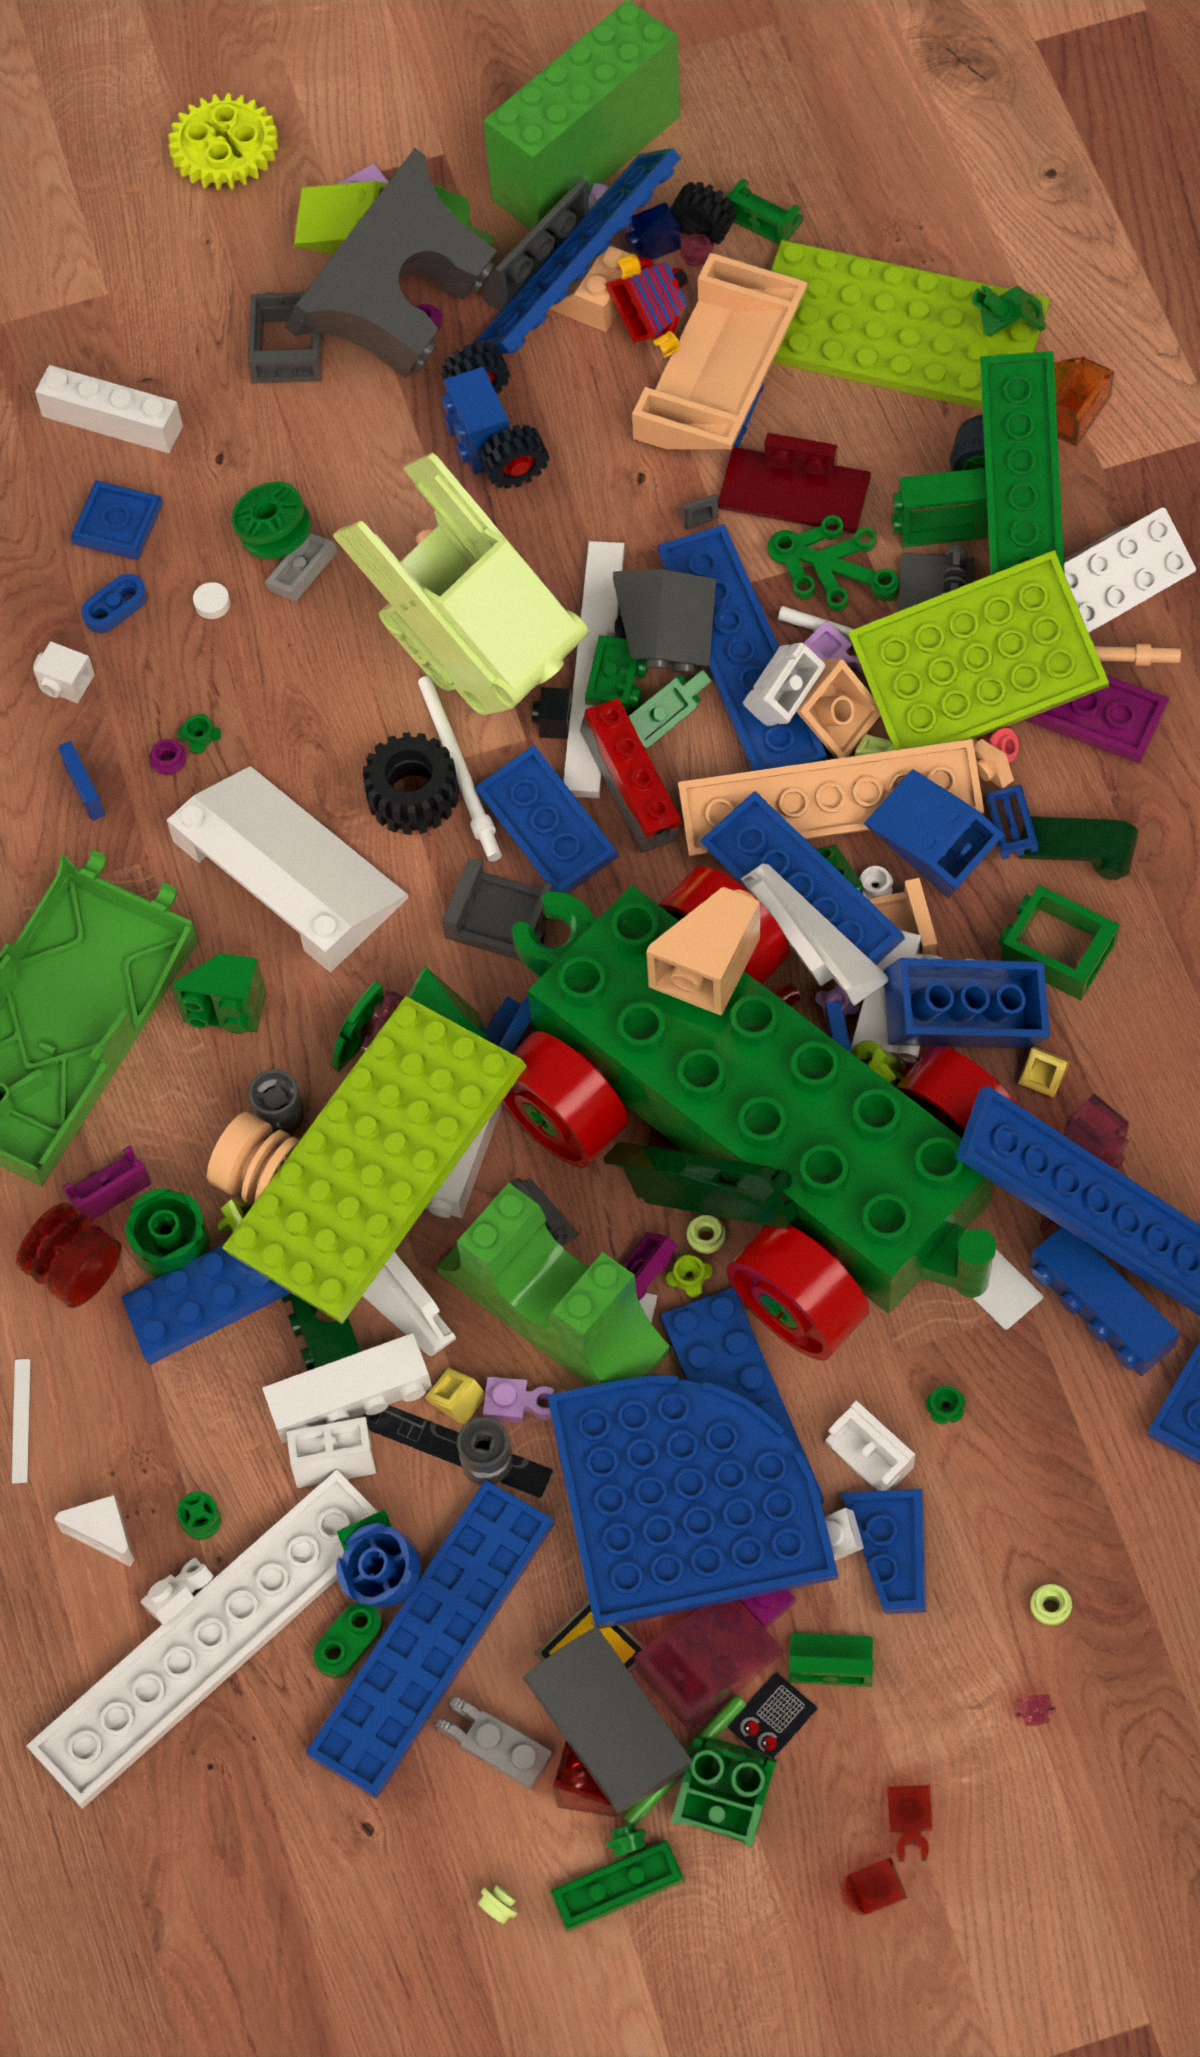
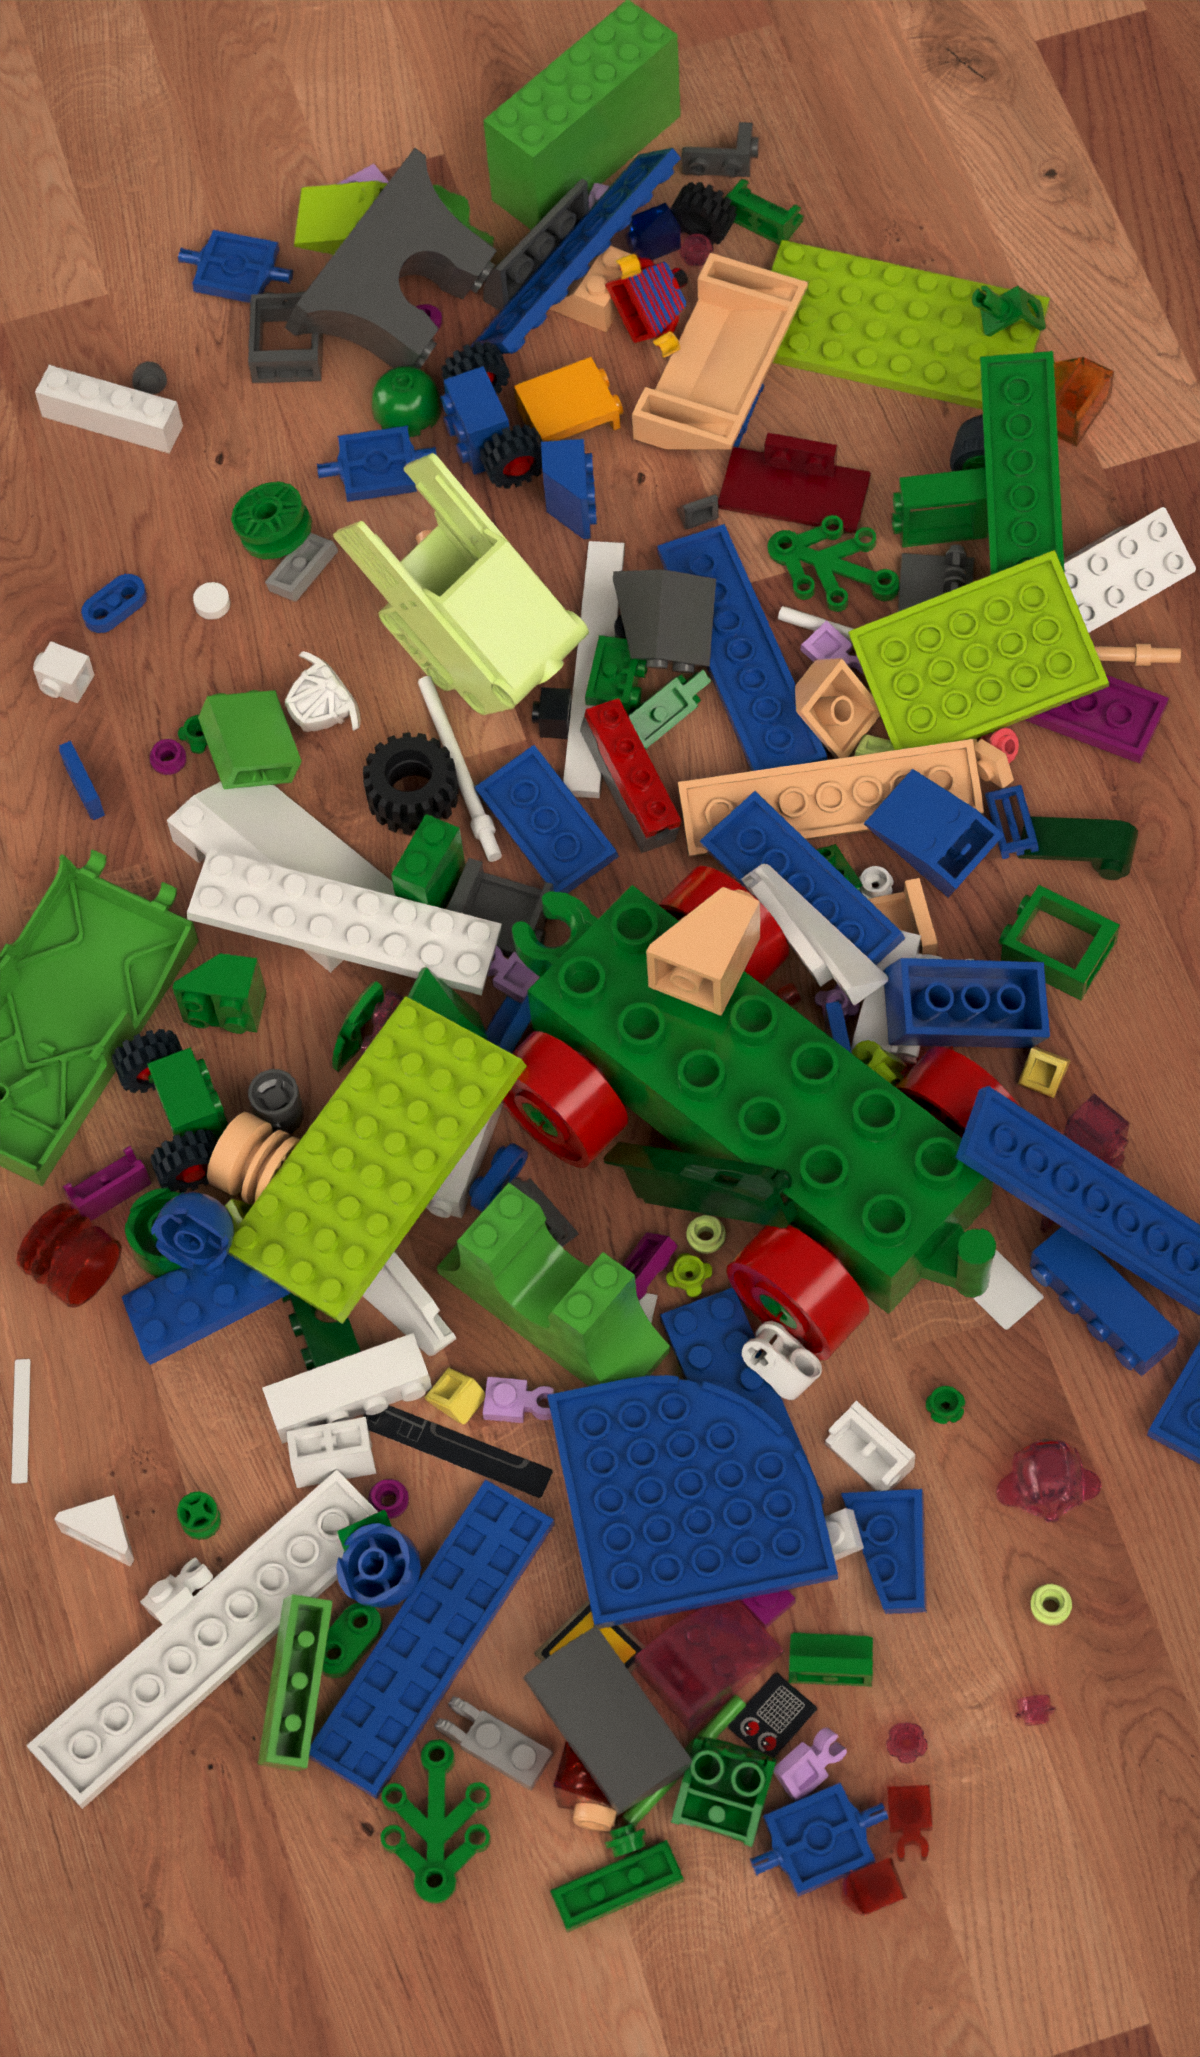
blue plate [70,480,163,561] -> none
neon yellow gear [168,93,278,190] -> none
dark grey wheel [457,1417,513,1485] -> none
yellowish green plate [478,1885,518,1924] -> none
white brick [743,642,826,726] -> none
none -> brick [112,1029,228,1193]
none -> dark grey plate [132,362,167,394]
none -> blue cylinder [151,1192,234,1270]
none -> blue plate [178,230,293,303]
none -> white plate [187,848,502,996]
none -> bright green brick [198,690,302,789]
none -> bright green brick [257,1594,333,1771]
none -> white piece [285,651,361,732]
none -> blue plate [317,426,437,502]
none -> magenta plate [368,1479,409,1519]
none -> green cylinder [372,366,441,438]
none -> green plant [380,1739,491,1904]
none -> green brick [391,814,465,909]
none -> blue plate [469,1143,528,1212]
none -> lavender plate [488,946,540,1003]
none -> light orange panel [514,357,623,442]
none -> blue slope [541,439,597,539]
none -> light nougat tile [573,1803,617,1831]
none -> dark grey bracket [682,122,759,177]
none -> white piece [742,1321,822,1400]
none -> blue plate [749,1783,889,1897]
none -> lavender plate [774,1727,847,1802]
none -> clear pink plate [886,1723,928,1764]
none -> clear pink piece [996,1438,1102,1522]

